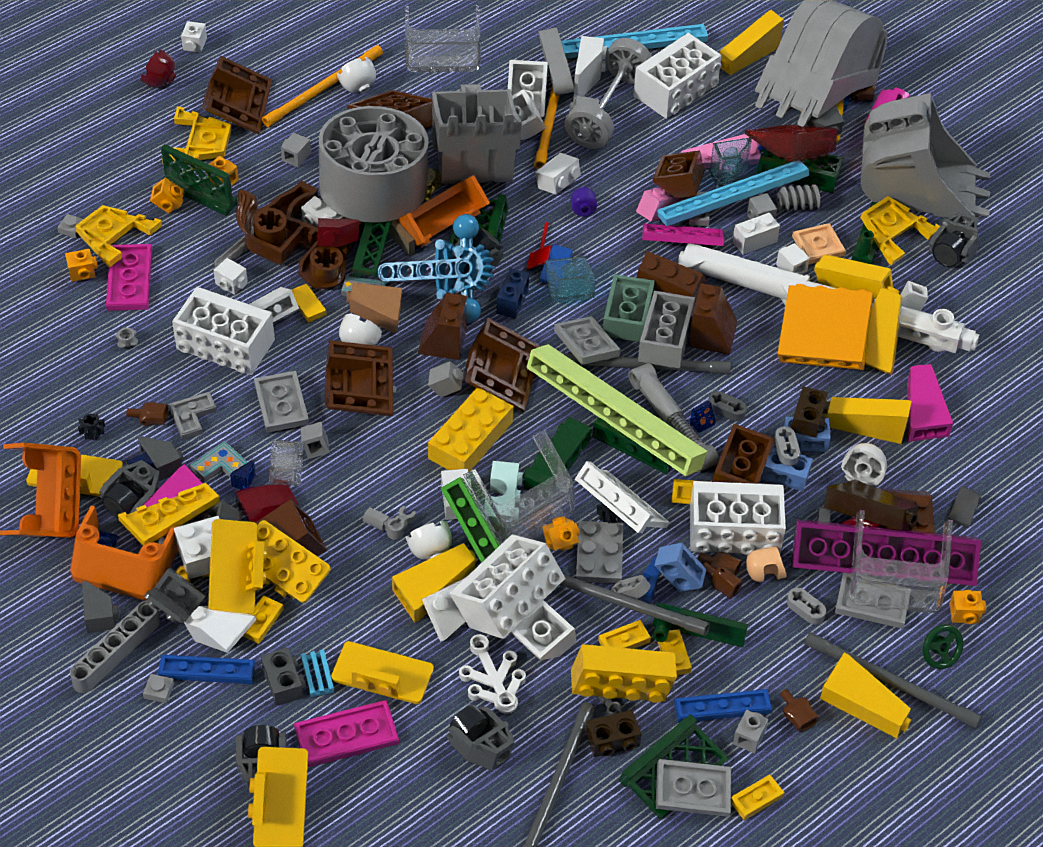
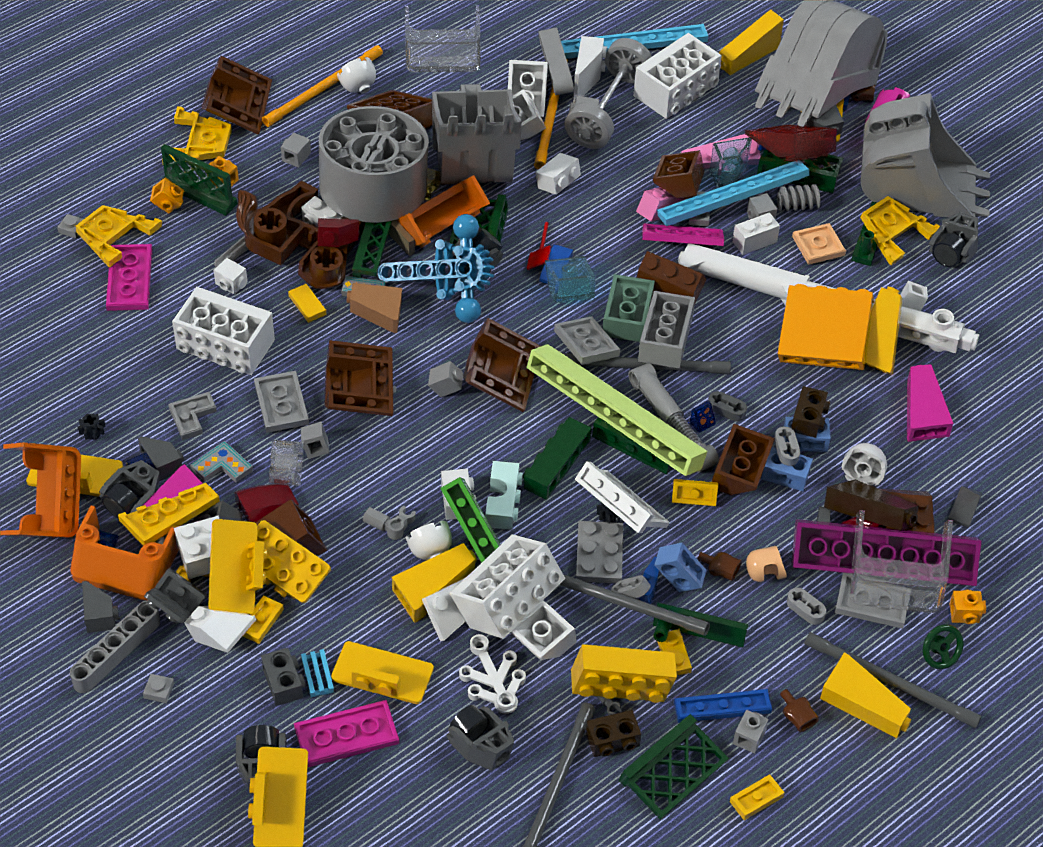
light orange brick [65,249,98,282] -> none
light grey plate [115,327,138,348] -> none
reddish brown piece [126,402,168,426] -> none
dark red cylinder [140,49,176,88] -> none
blue tile [158,654,256,684] -> none
white brick [181,21,207,53] -> none
clear blue slope [230,461,256,490] -> none
white brick [249,287,299,322] -> none
white cylinder [339,314,382,346] -> none
reddish brown slope [418,293,467,360] -> none
yellow brick [428,388,513,473] -> none
clear windscreen [463,430,576,544] -> none
dark blue brick [496,268,530,319] -> none
light orange brick [542,516,580,551] -> none
dark purple head [570,187,597,217] -> none
yellow plate [598,620,651,649] -> none
light grey plate [656,759,731,817] -> none
reddish brown slope [689,283,737,355] -> none
white brick [690,481,786,555] -> none
reddish brown piece [703,562,742,599] -> none
white brick [776,243,810,275] -> none
yellow slope [814,254,893,299] -> none
yellow slope [823,397,912,444] -> none

